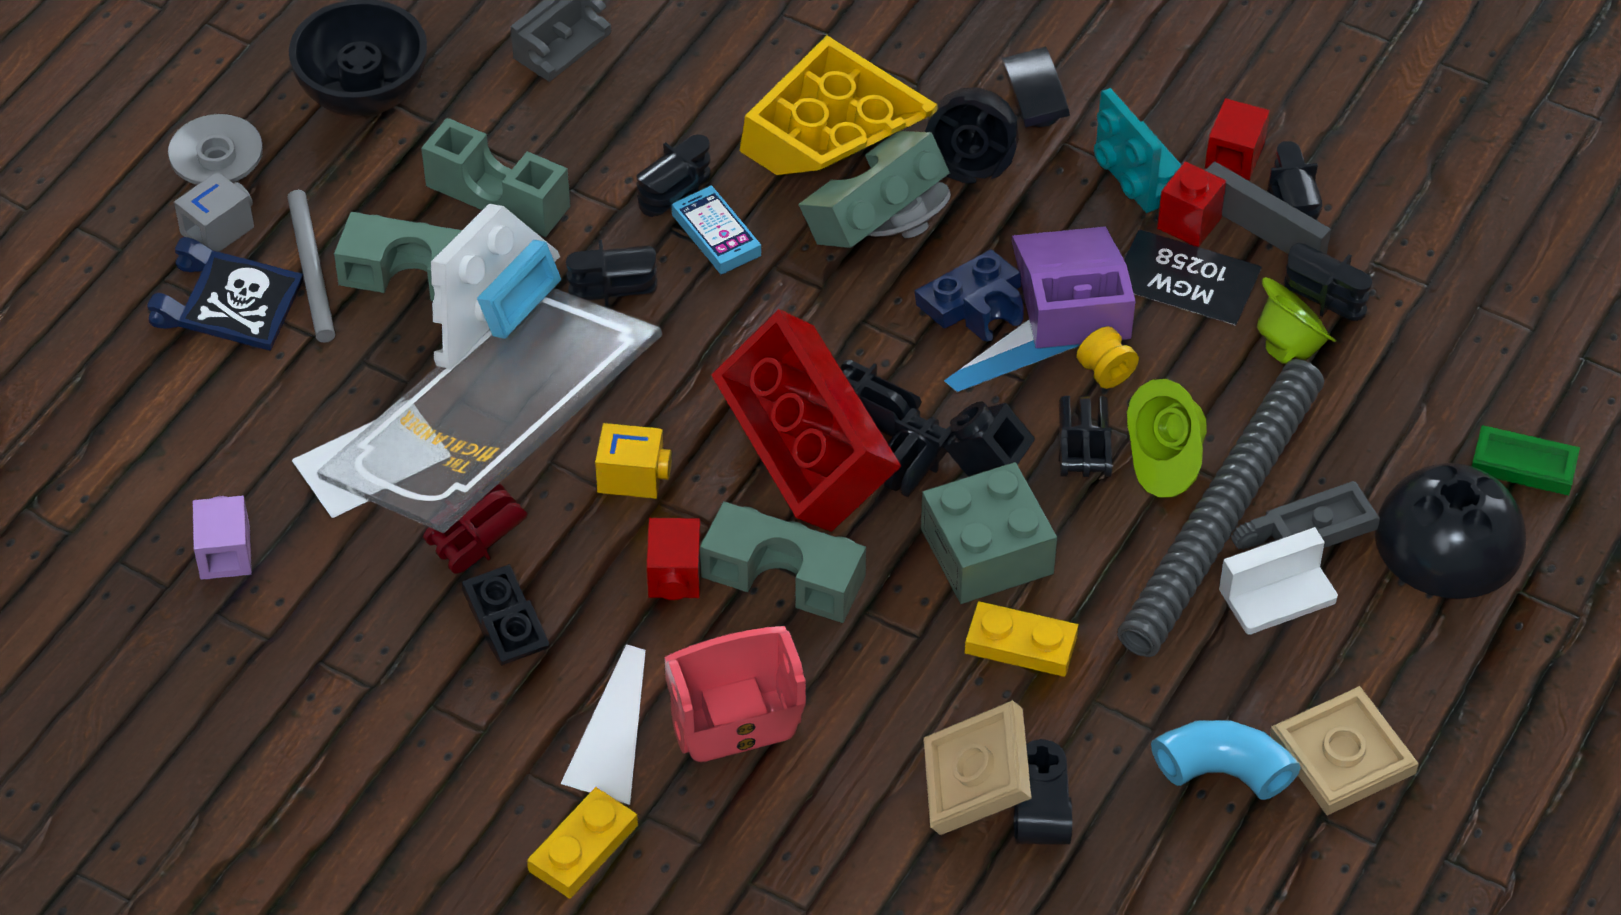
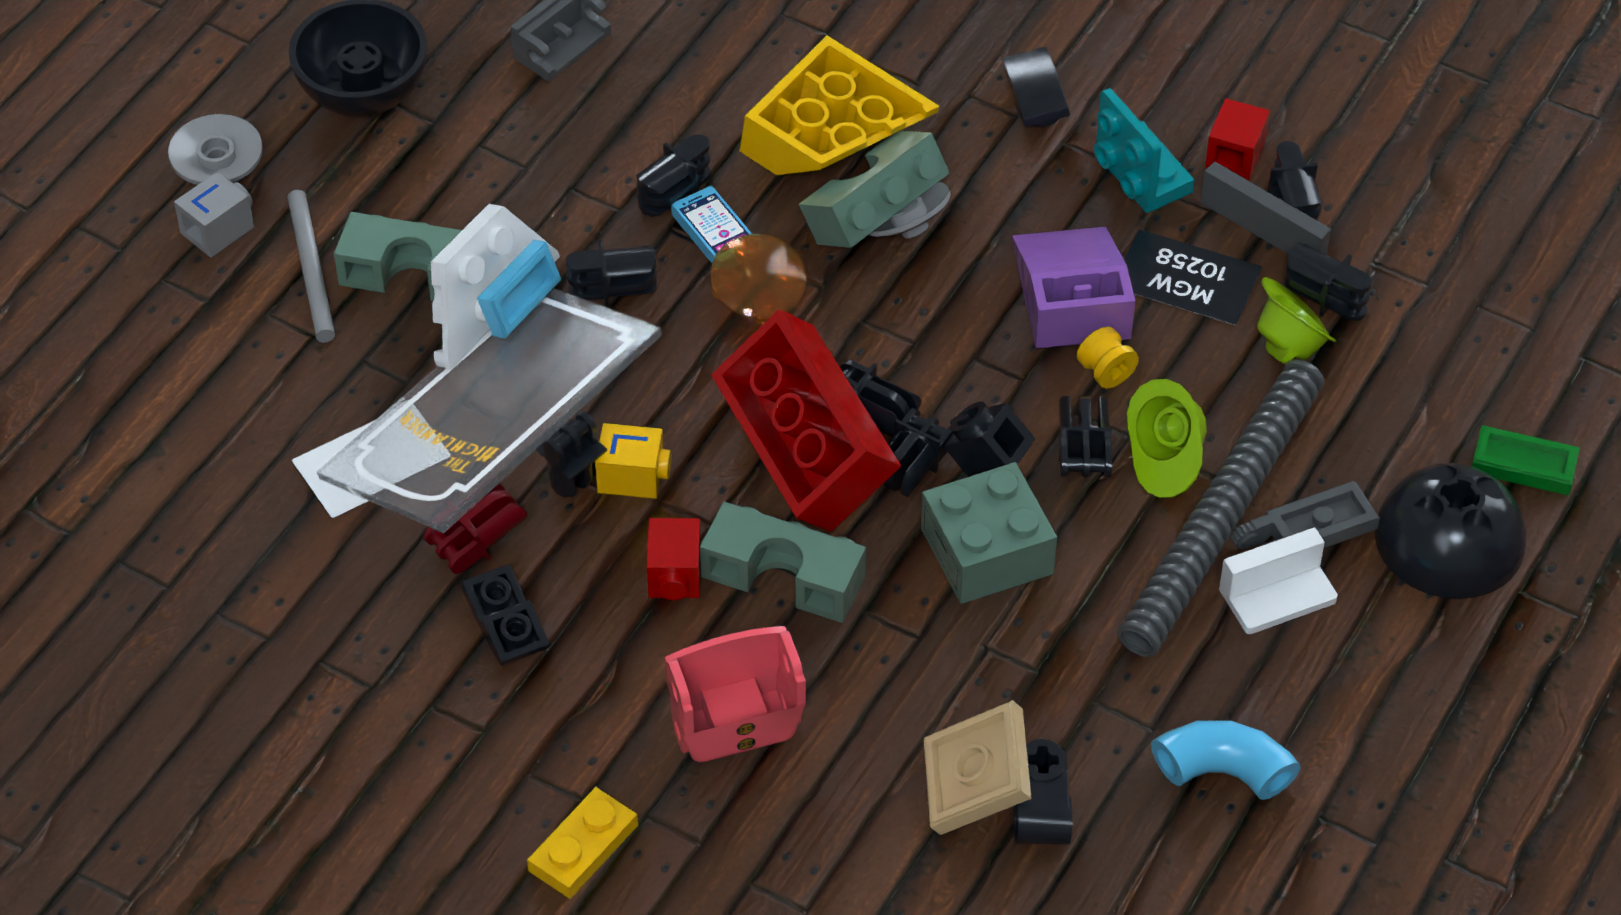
flag [147,237,303,351] -> none
lavender brick [193,496,252,580] -> none
sand green arch [421,118,570,237] -> none
white sticker [561,644,646,805] -> none
dark blue plate [915,249,1024,341] -> none
black cylinder [925,87,1019,183] -> none
dark azure sticker [944,320,1081,392] -> none
yellow plate [965,601,1079,677] -> none
red brick [1157,161,1226,247] -> none
tan tile [1270,686,1419,816] -> none
none -> black arm [536,411,607,498]
none -> clear orange dish [711,234,807,324]

